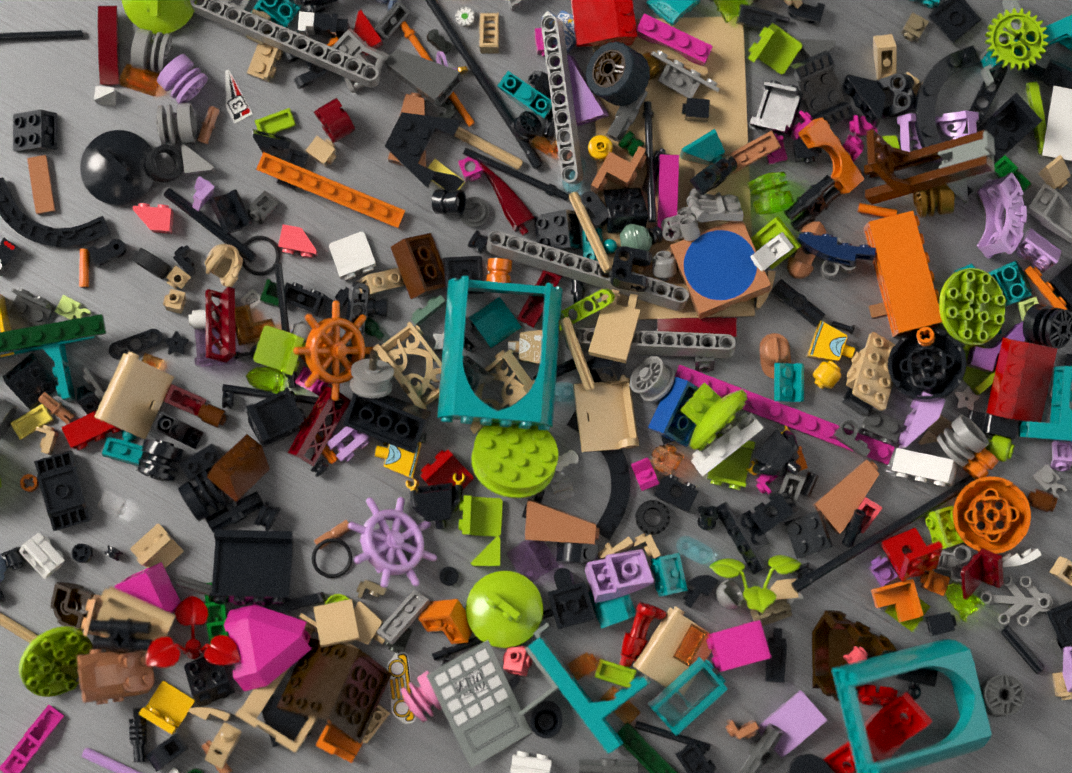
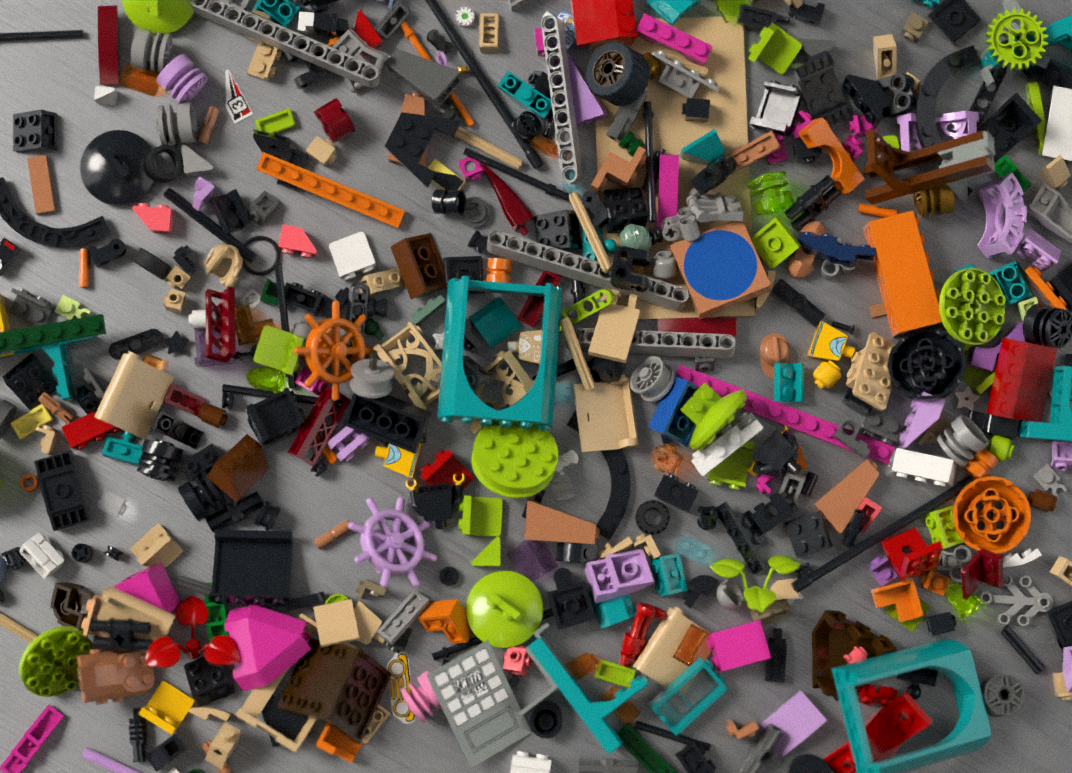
black tyre [312,538,352,578] -> none
yellow head [588,135,613,162] -> none
dark pink bracket [631,457,659,491] -> none
white bracket [751,232,794,272] -> none
orange bush [917,327,935,346] -> none

